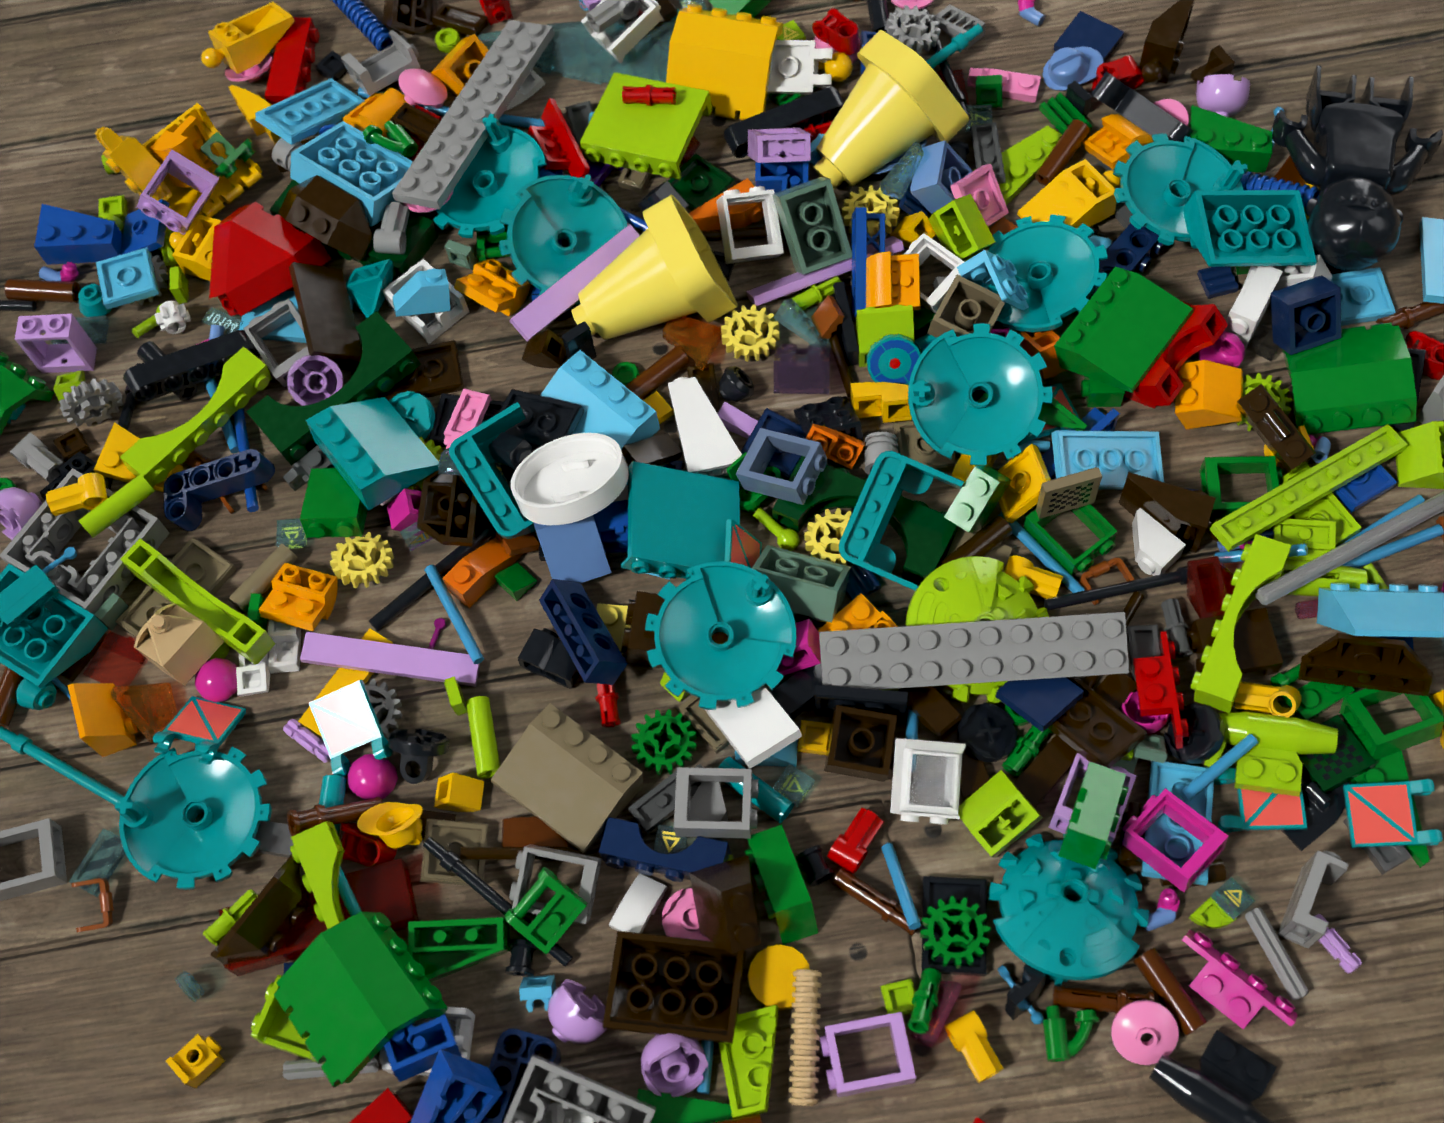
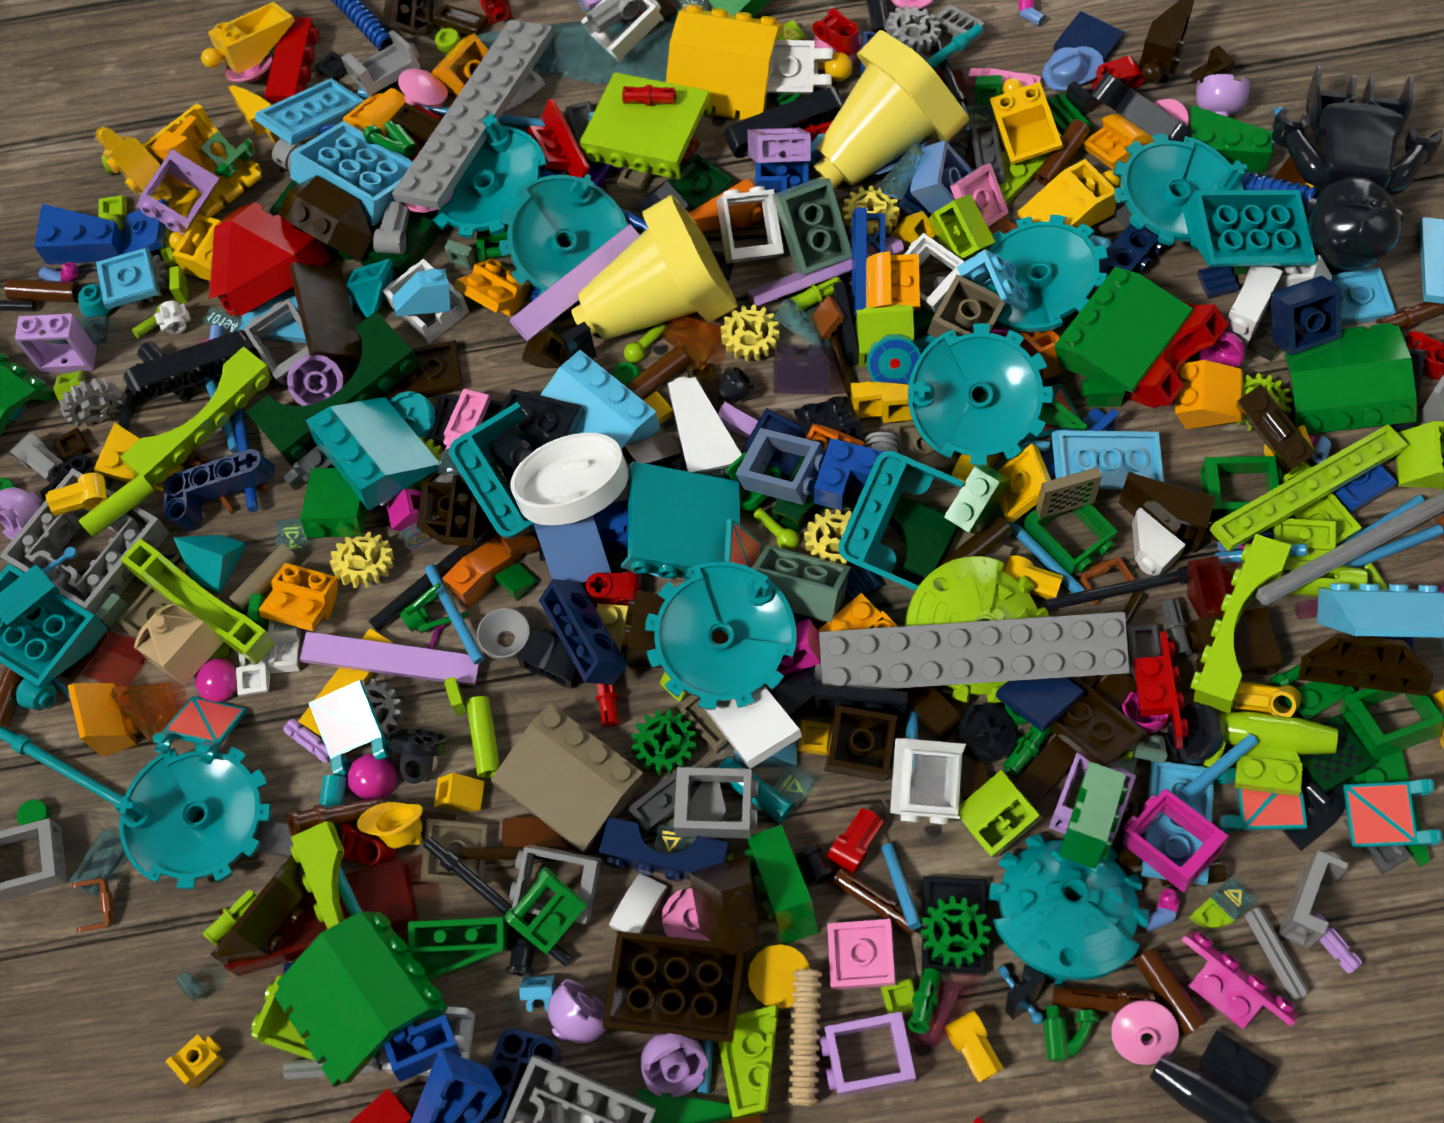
none -> green tile [17,799,51,825]
none -> teal slope [173,535,247,594]
none -> green plant [400,583,469,634]
none -> light grey piece [477,608,530,661]
none -> red piece [586,572,642,607]
none -> lime bar [624,323,667,363]
none -> blue brick [814,438,883,510]
none -> bright pink plate [827,919,896,990]
none -> yellow slope [990,78,1063,165]

